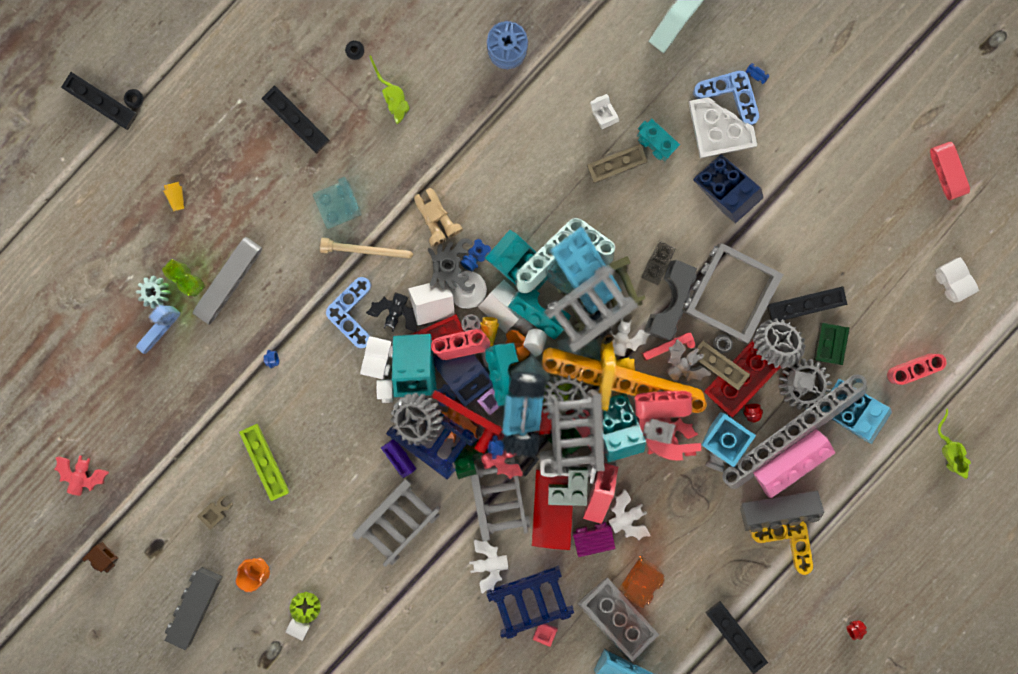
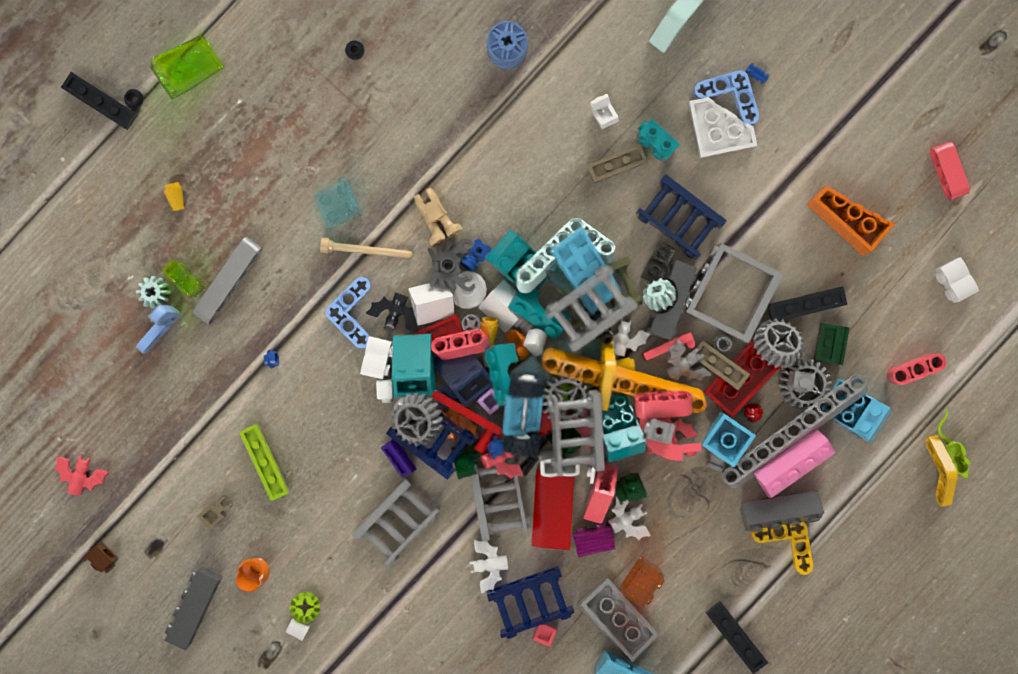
black plate [261,85,330,154] -> none
lime animal [369,55,410,124] -> none
plate [548,467,588,506] -> none
dark blue slope [693,154,764,224] -> none
red plate [846,621,867,640] -> none
none -> clear neon green slope [150,34,224,100]
none -> dark green plate [615,473,648,505]
none -> dark blue fence [636,174,727,259]
none -> light aqua gear [643,278,676,312]
none -> orange wedge [806,186,895,256]
none -> yellow beam [926,435,958,507]

